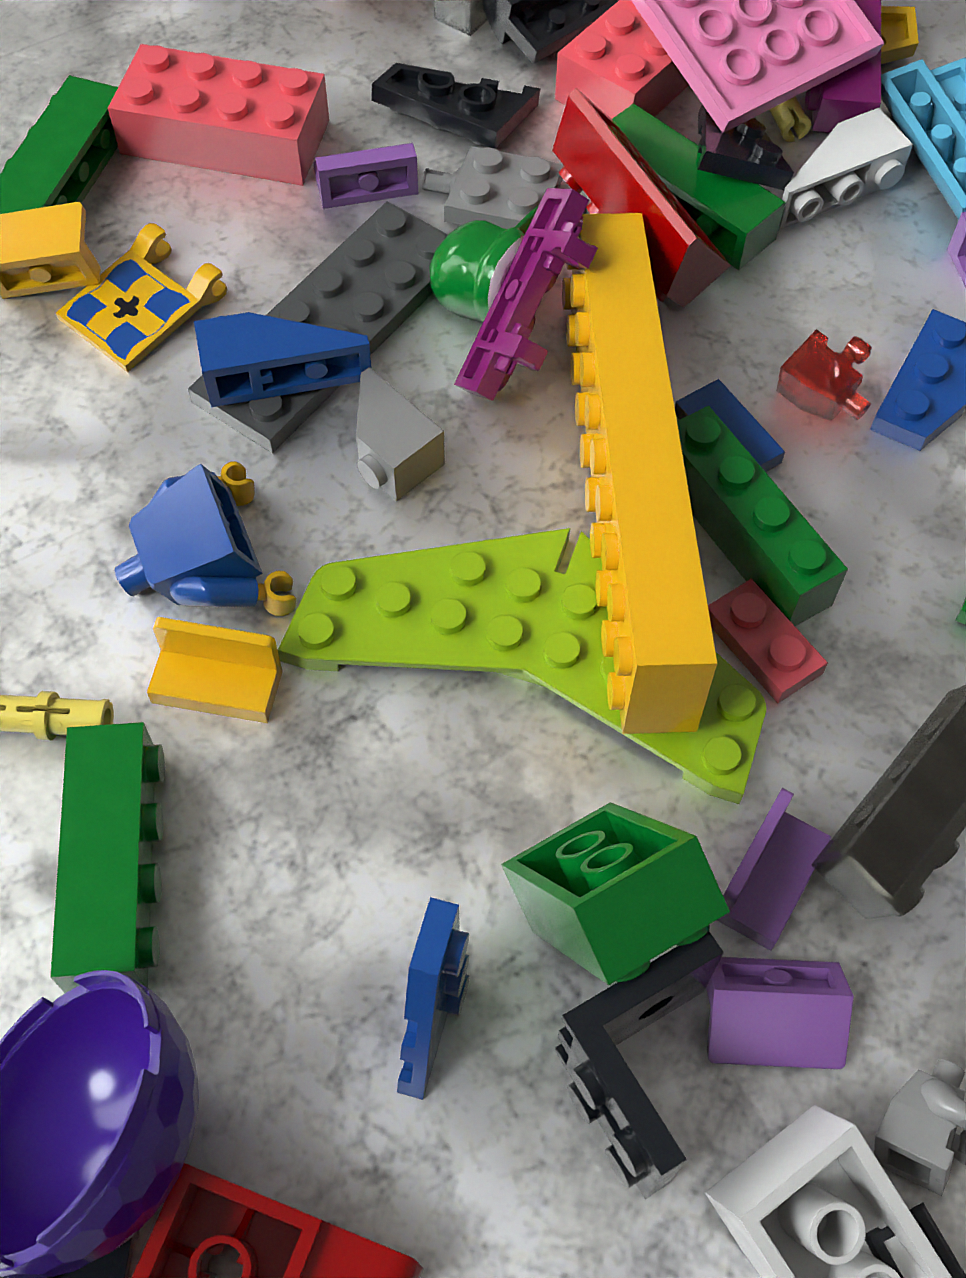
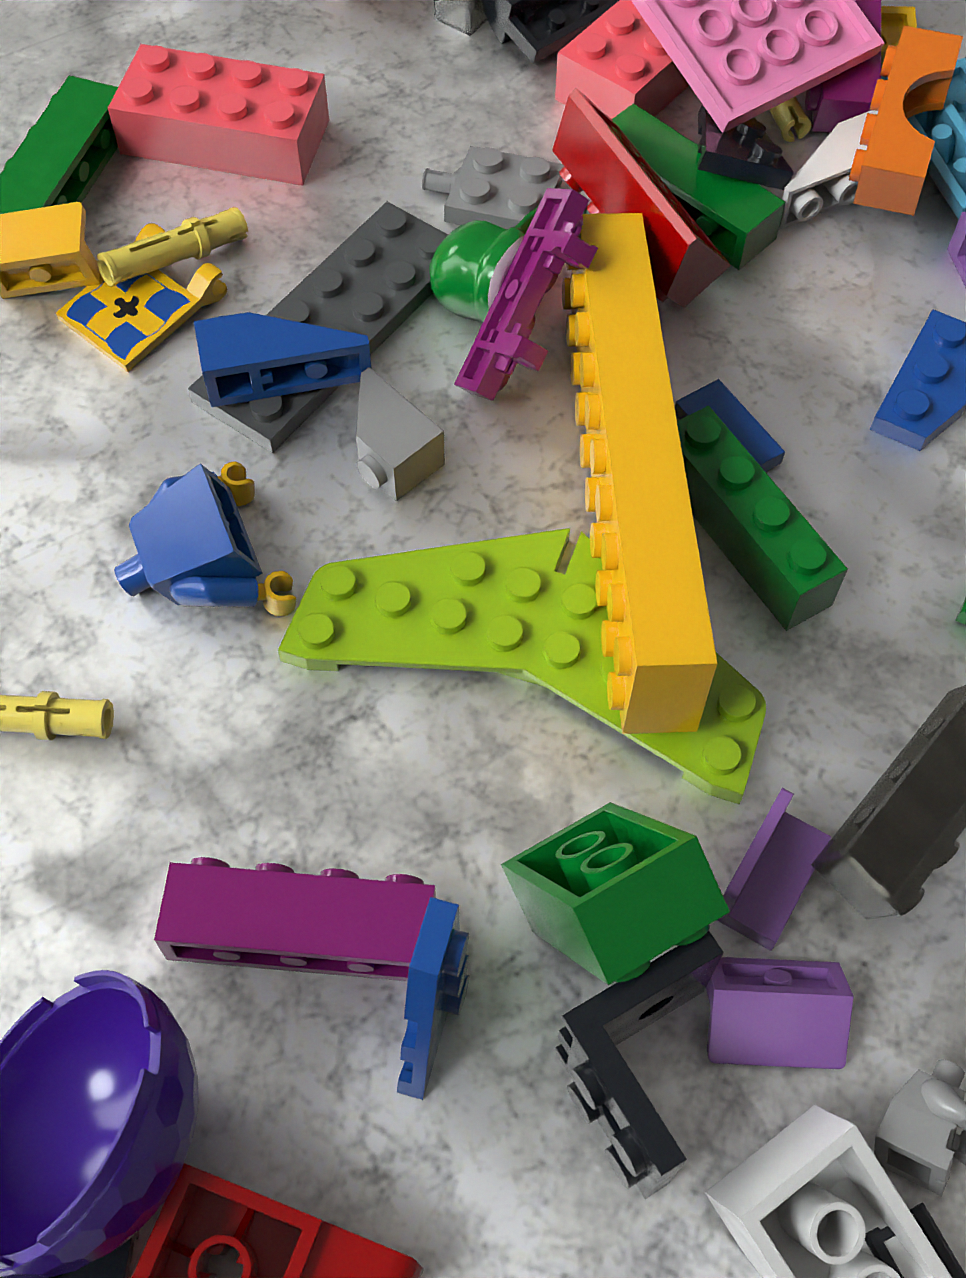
green brick [50,722,165,993] -> none
yellow panel [147,617,283,724] -> none
medium lavender panel [313,143,418,209] -> none
black wing [371,63,541,149] -> none
coral plate [708,578,828,704] -> none
clear red piece [776,329,872,421] -> none
none -> light yellow pin [97,207,248,287]
none -> magenta brick [154,857,436,981]
none -> orange arch [849,26,963,216]

